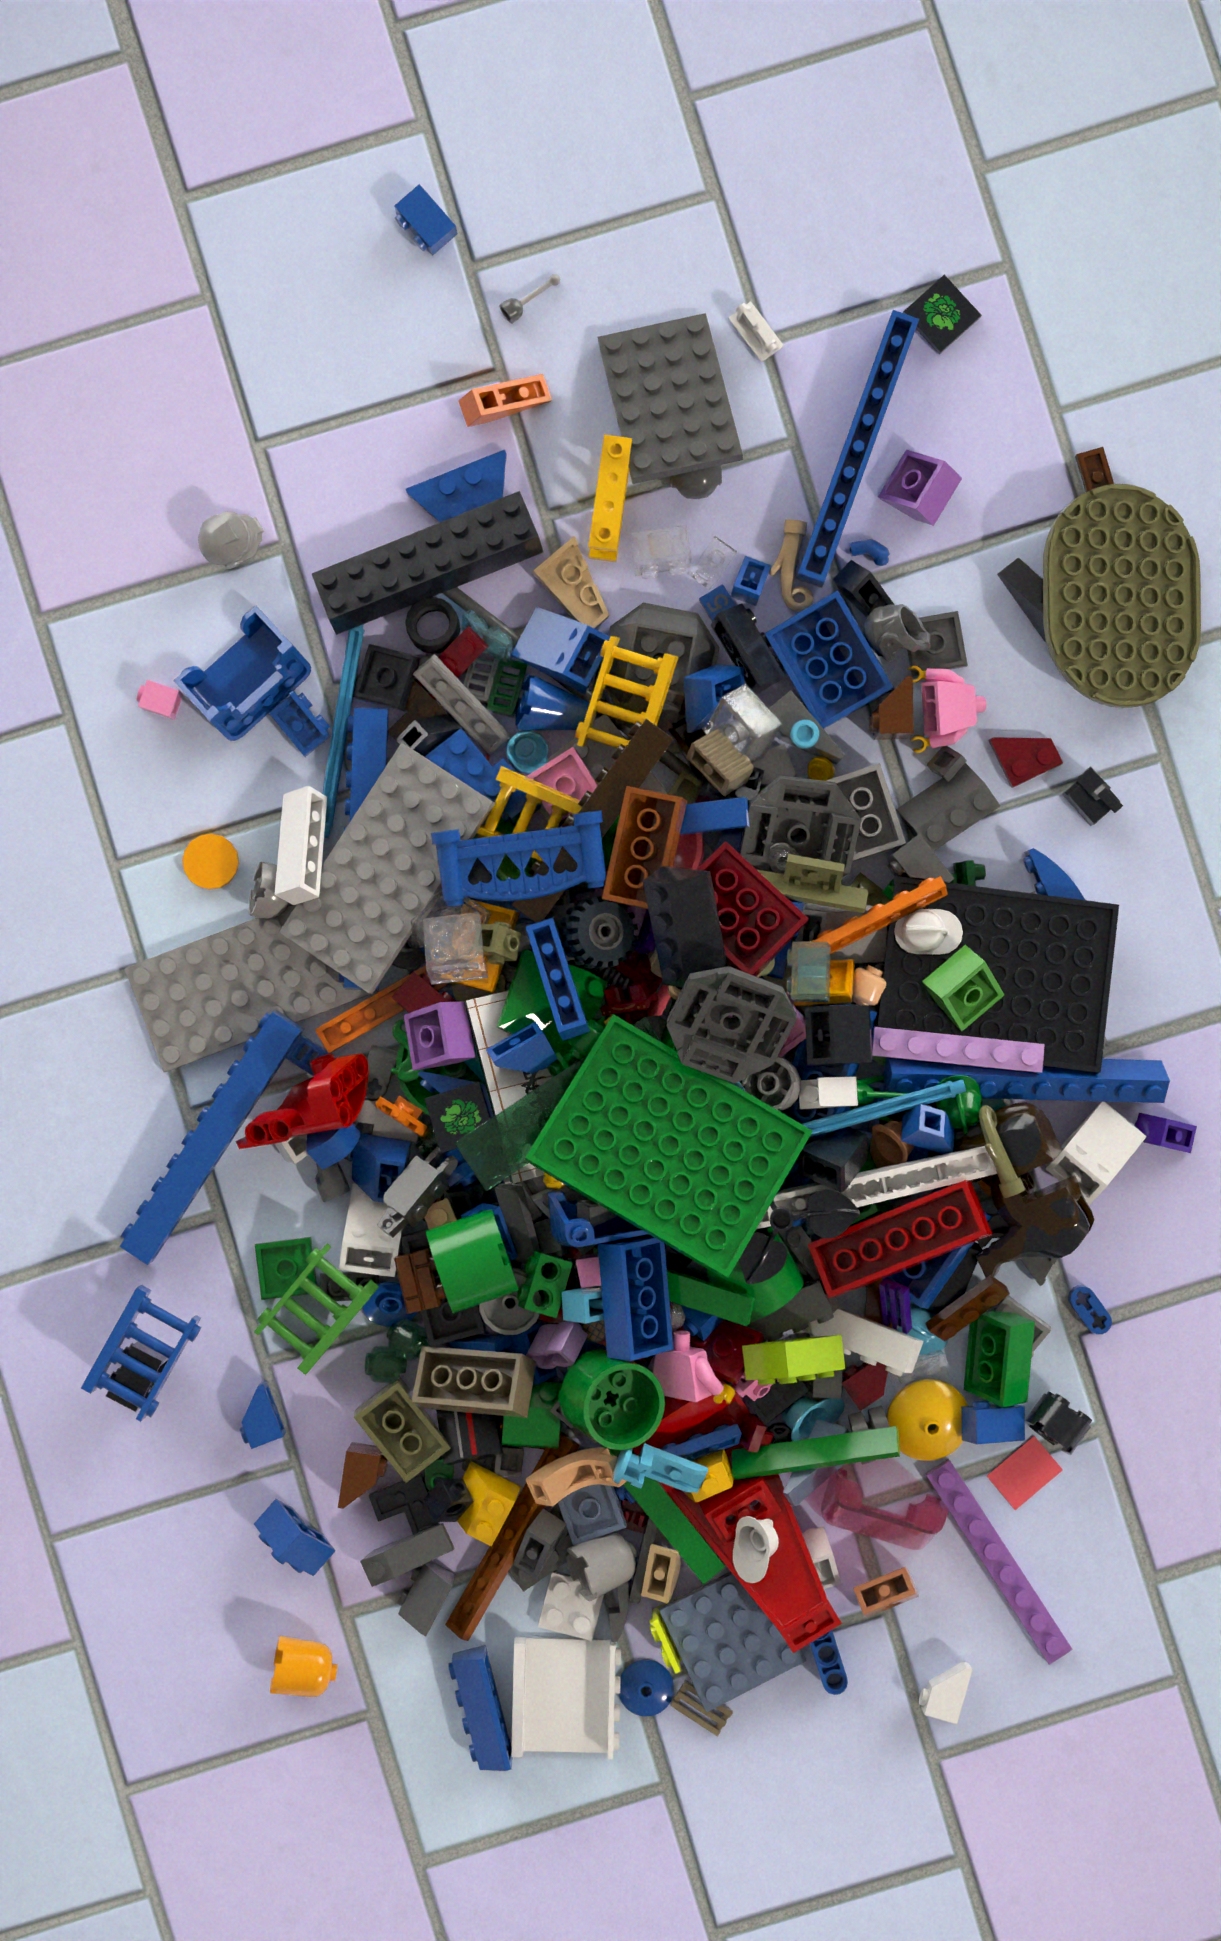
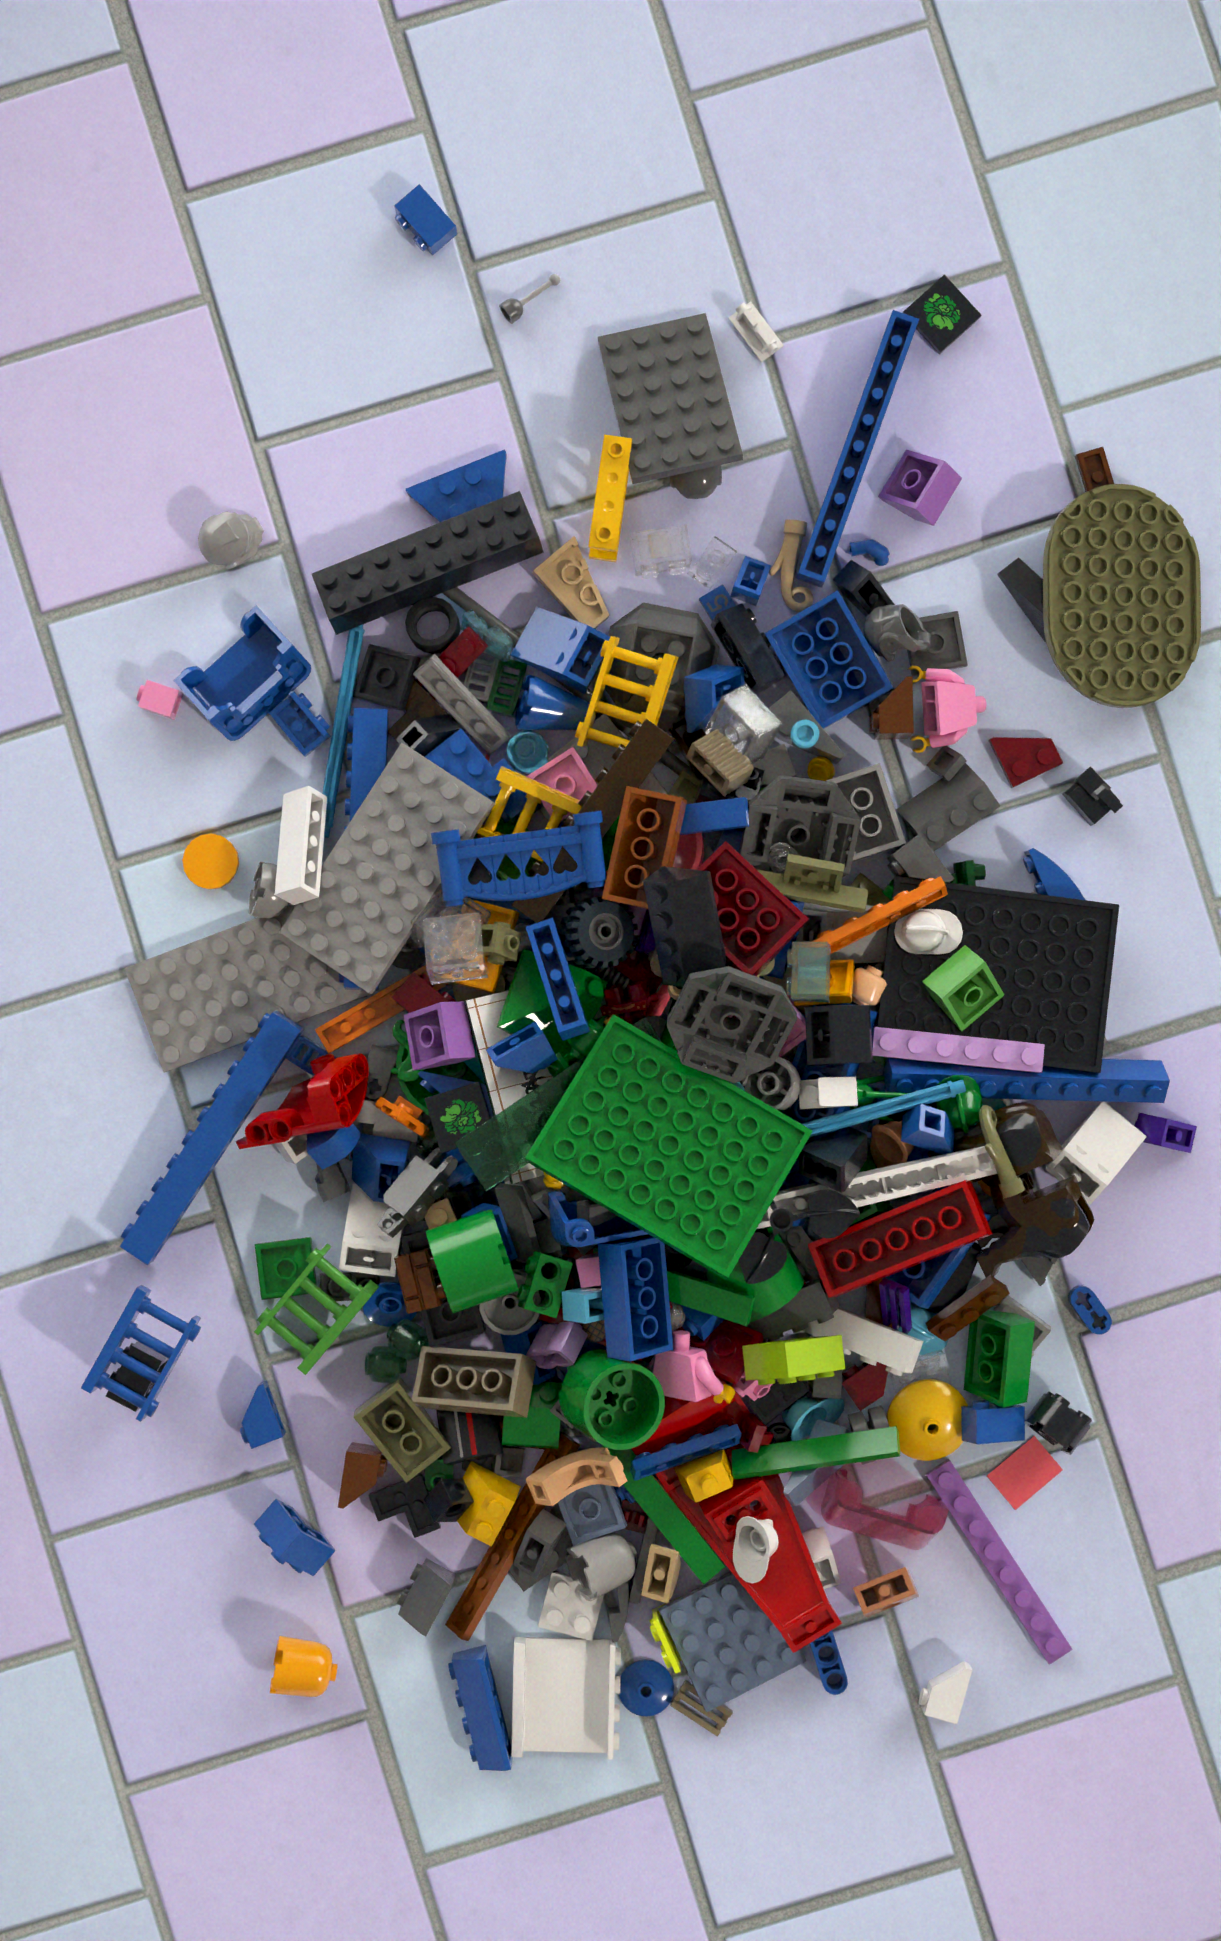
dark grey slope [360,1523,455,1587] -> none
blue tile [449,1334,512,1352] -> none
orange slope [459,374,552,427] -> none
medium azure piece [613,1443,708,1493] -> none

